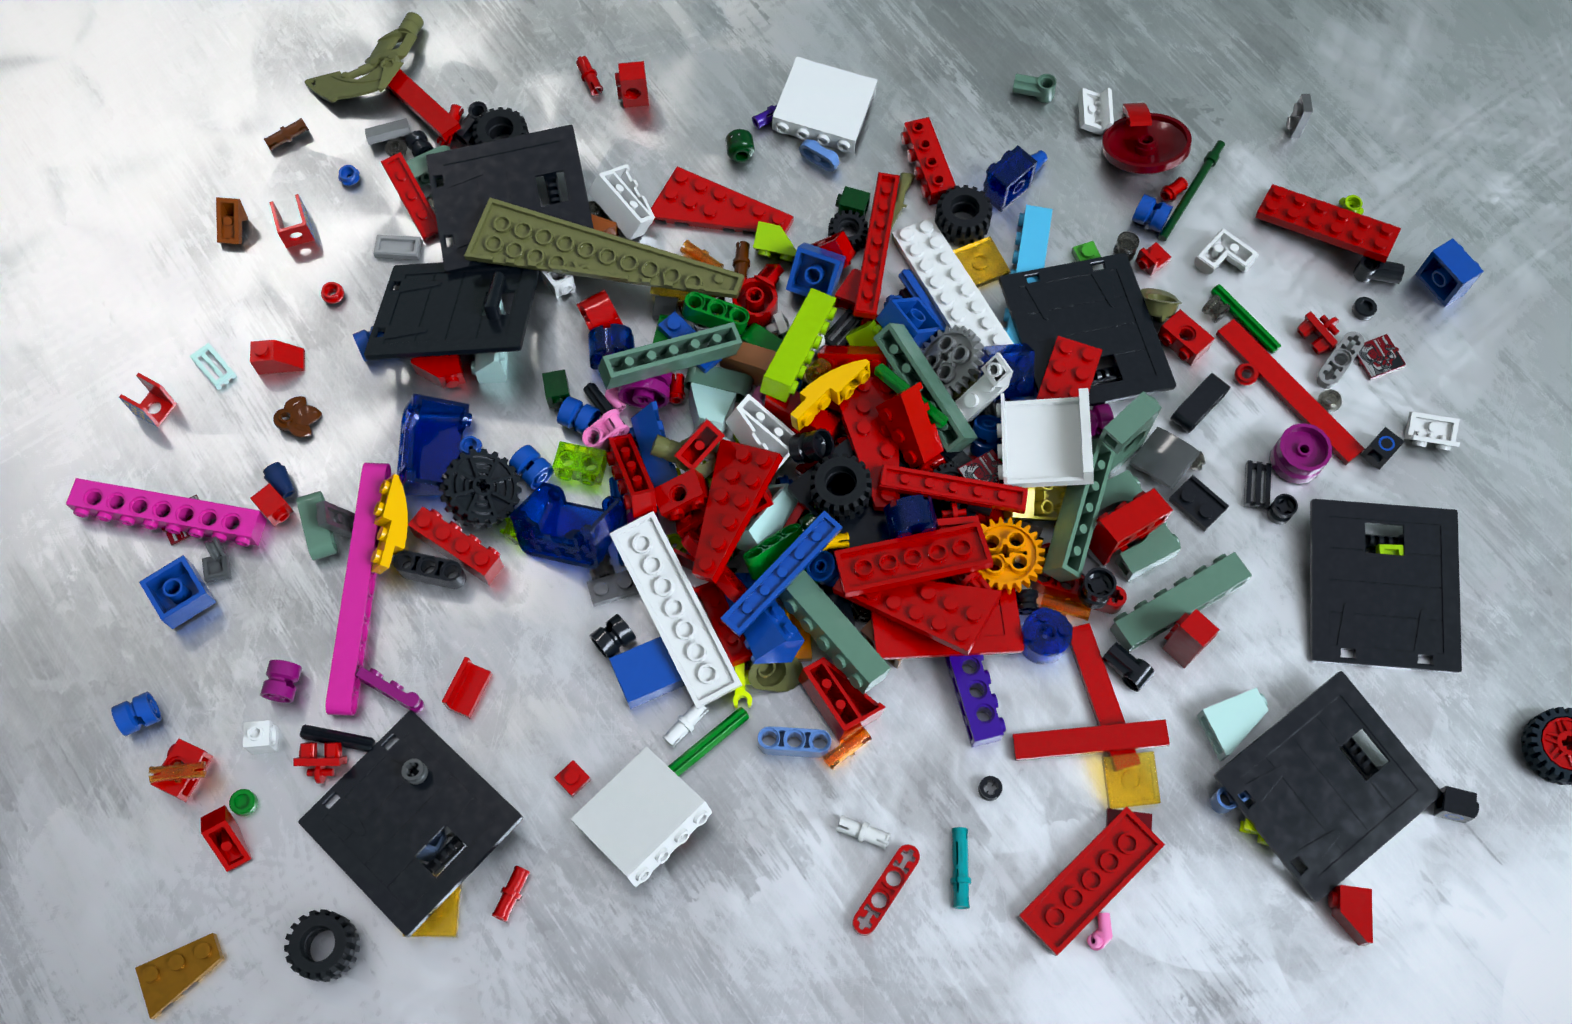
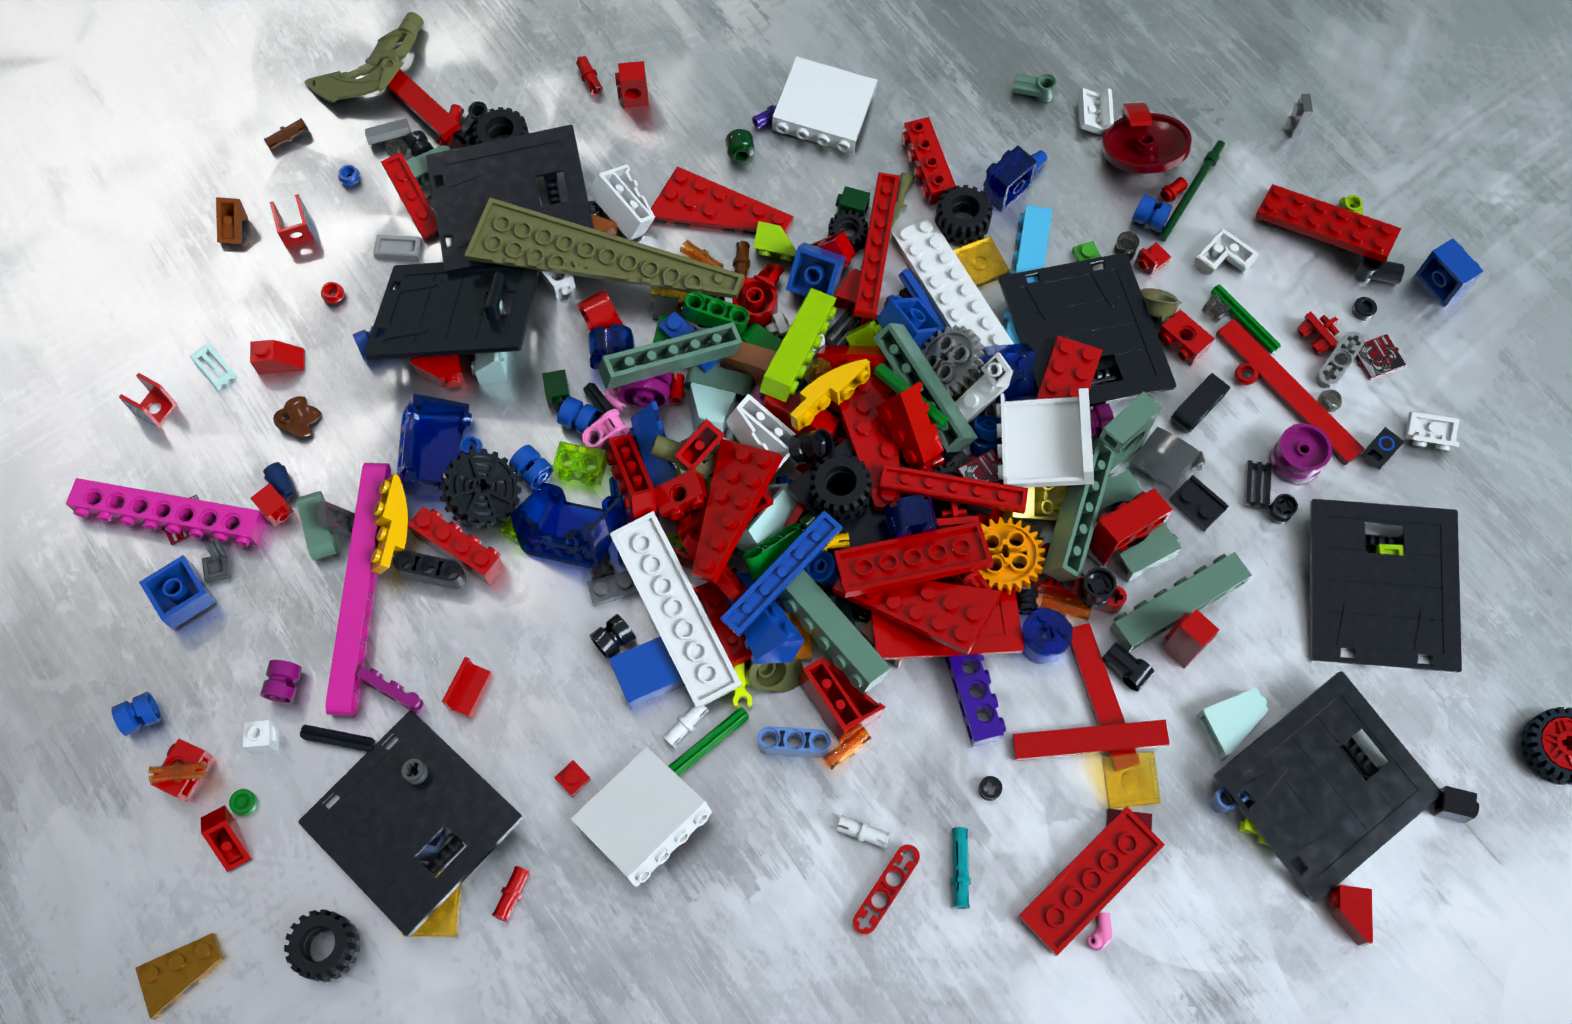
red hips [293,742,347,784] -> none
medium blue plate [799,139,840,172] -> none

